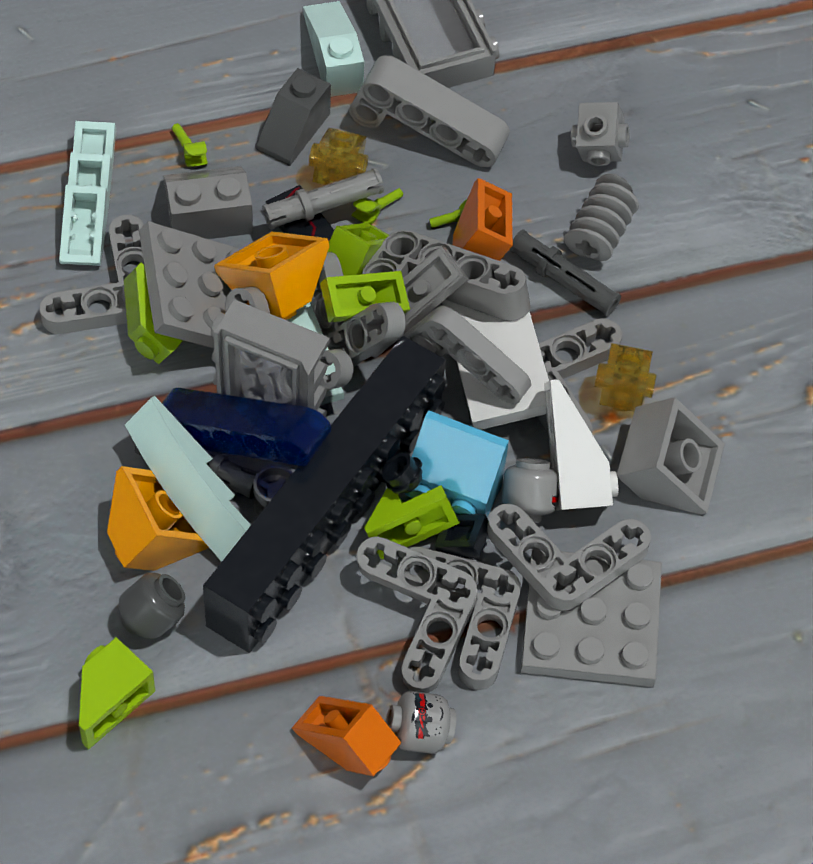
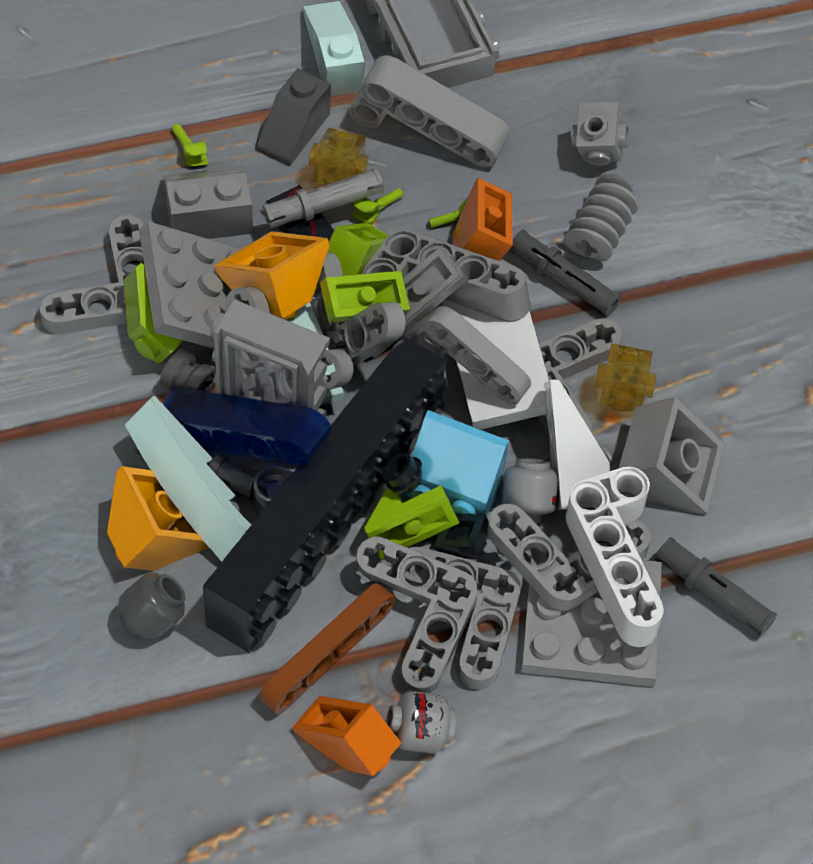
light aqua slope [59,121,116,266] -> none
lime slope [79,637,156,750] -> none
none -> flat silver wheel [160,349,216,406]
none -> dark orange beam [258,583,396,714]
none -> white beam [565,466,664,647]
none -> dark grey pin [655,537,777,637]

